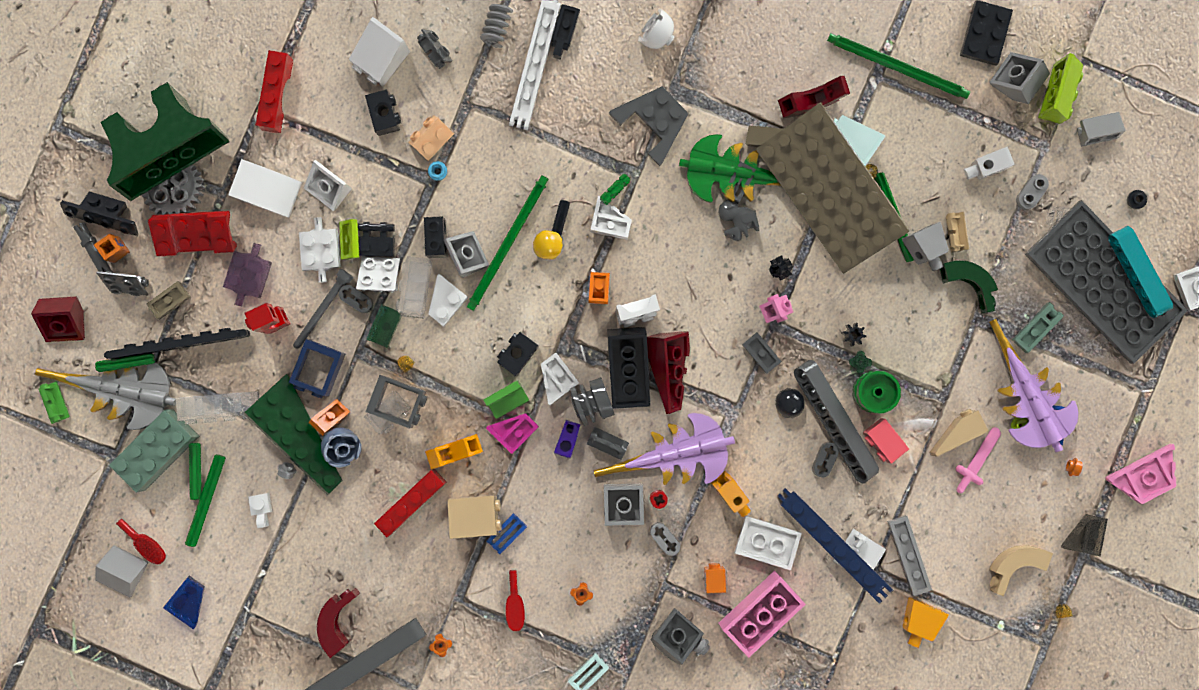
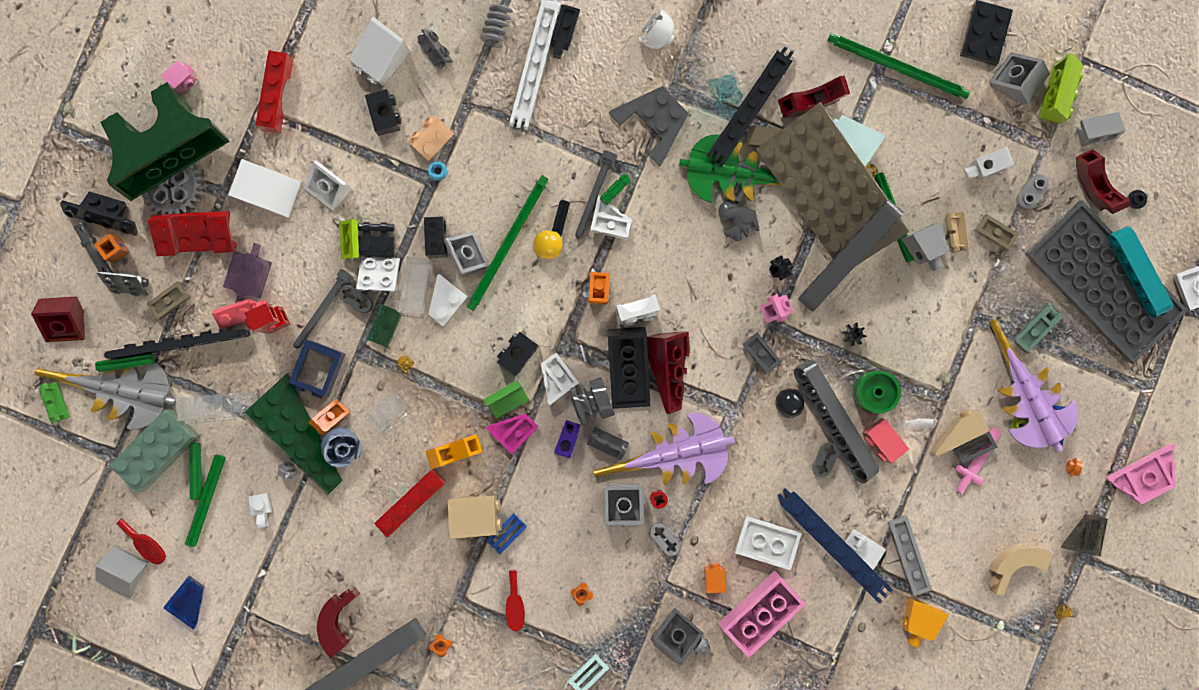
white plate [299,217,341,283] -> none
dark grey window [366,375,428,428] -> none
light orange torso [710,471,751,517] -> none
clear green plate [849,351,872,374] -> none
dark green arch [939,261,998,314] -> none
none -> bright pink brick [161,60,197,94]
none -> coral hinge [212,299,267,329]
none -> dark grey piece [575,150,617,238]
none -> black hinge [706,45,795,167]
none -> clear light blue brick [707,71,743,108]
none -> dark grey beam [798,199,904,312]
none -> dark grey tile [953,432,998,464]
none -> dark tan plate [974,214,1019,251]
none -> dark red arch [1076,149,1130,214]

